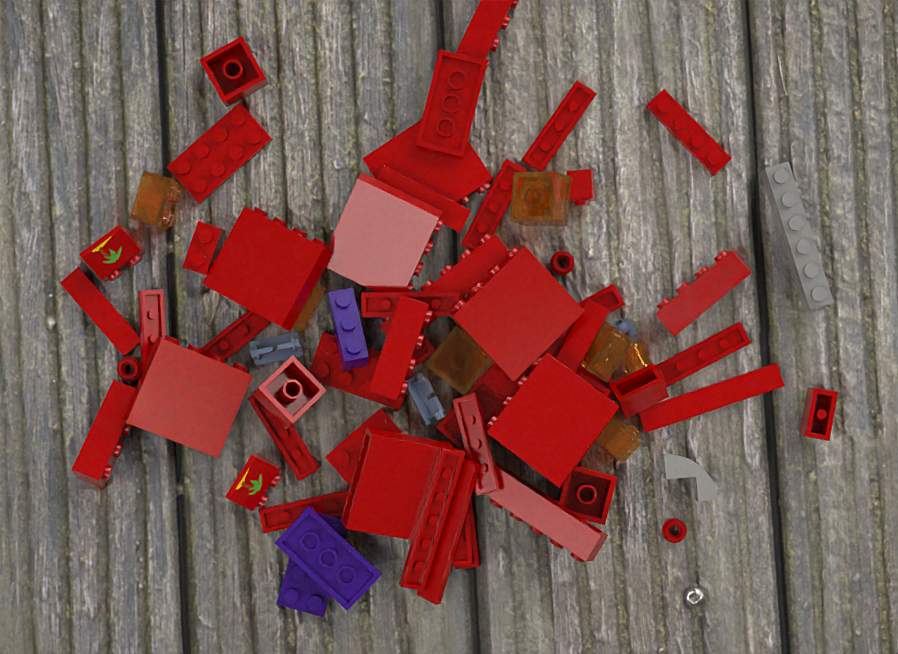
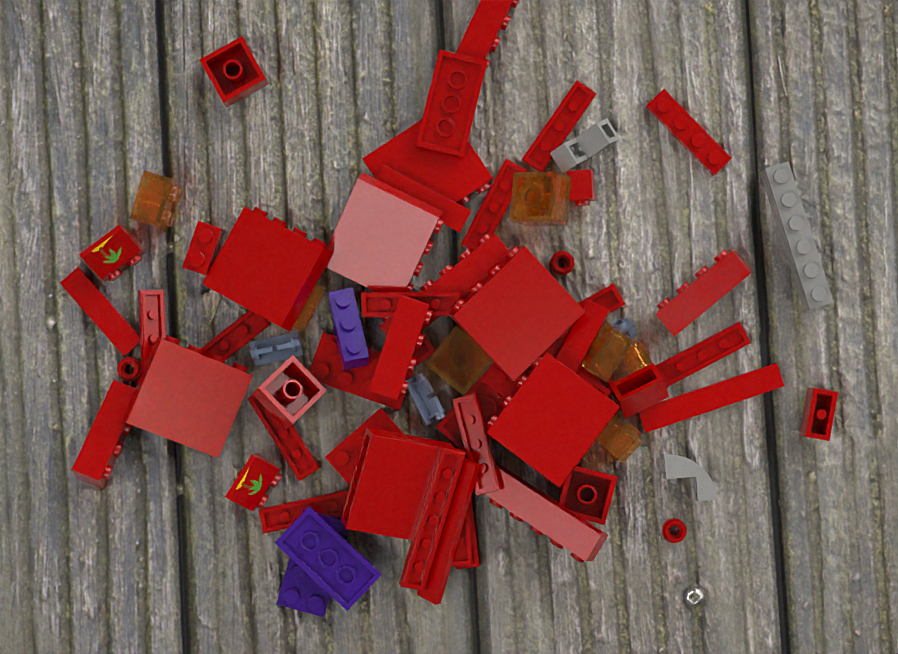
red plate [167,102,273,204] -> none
none -> light grey brick [550,118,620,174]

